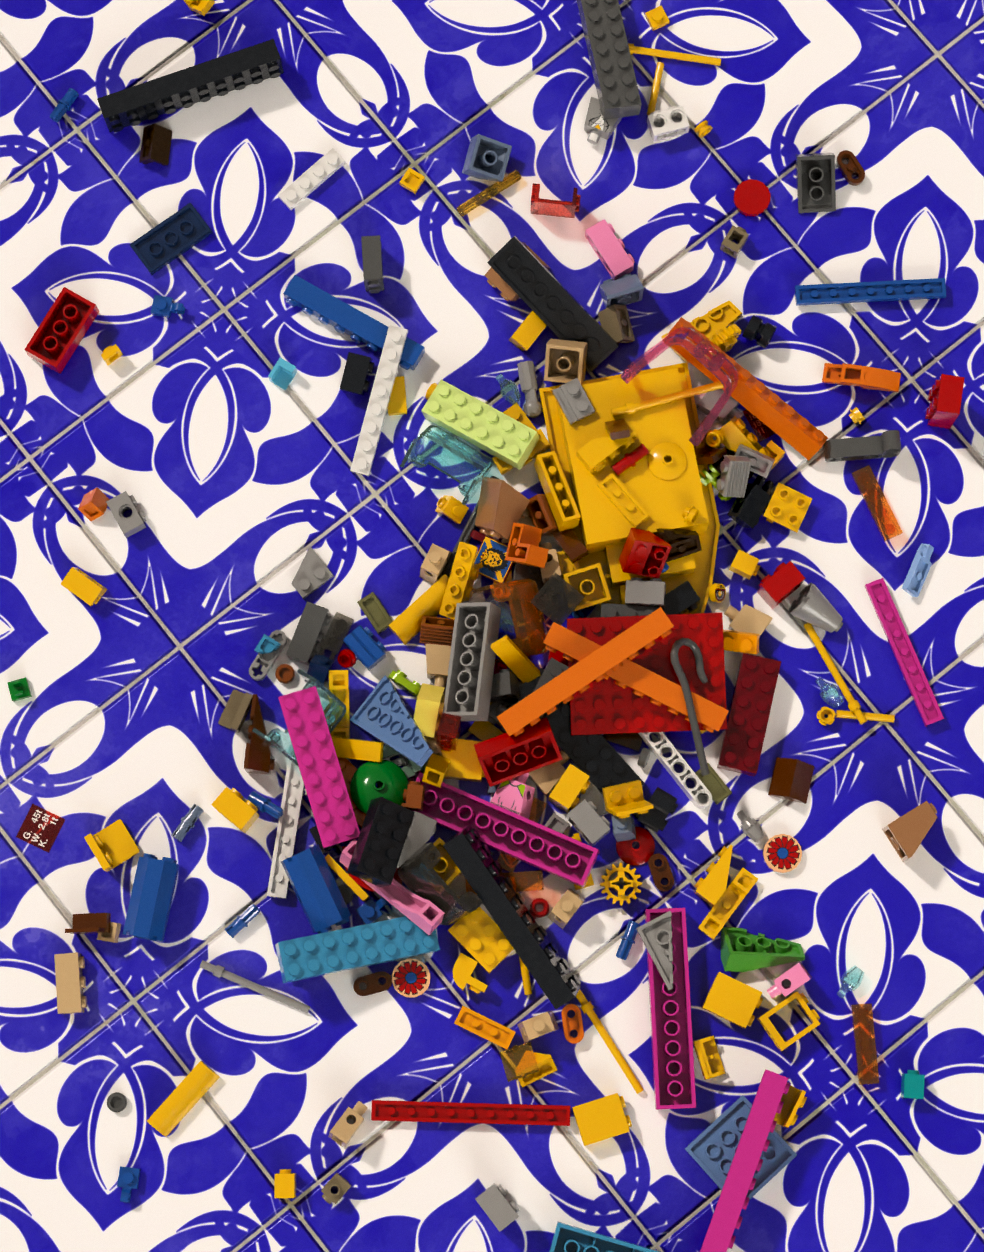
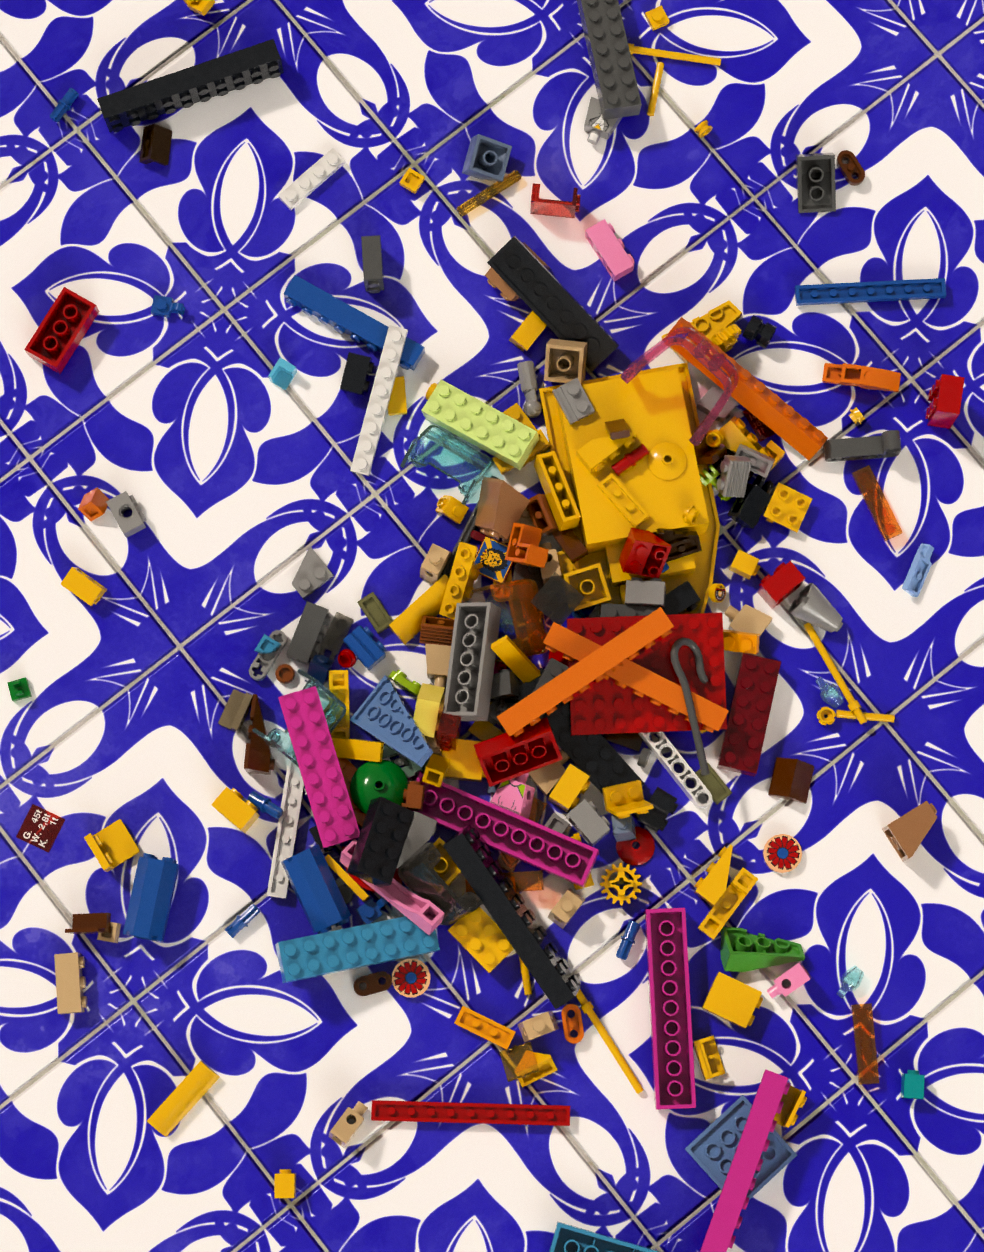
yellow plate [101,344,123,365] -> none
dark grey tile [107,1092,127,1112] -> none
blue plate [117,1166,141,1203] -> none
dark blue tile [130,203,212,275] -> none
sand blue pin [171,804,204,842] -> none
light grey bar [200,960,310,1014] -> none
dark tan brick [321,1172,352,1204] -> none
yellow brick [453,953,488,994] -> none
light grey brick [475,1183,520,1232] -> none
clear light blue piece [496,374,521,405] -> none
red plate [530,898,549,918] -> none
yellow brick [572,1093,632,1146] -> none
dark tan panel [598,304,635,343] -> none
sand blue slope [600,274,644,308] -> none
yellow bar [611,381,724,417] -> none
light grey wing [636,911,673,991] -> none
white brick [647,106,690,142] -> none
reddish brown plate [648,853,674,892] -> none
dark tan brick [720,226,749,259] -> none
red tile [733,179,771,217] -> none
light grey piece [736,810,765,842] -> none
yellow window [757,991,820,1051] -> none
dark pink plate [864,578,944,727] -> none

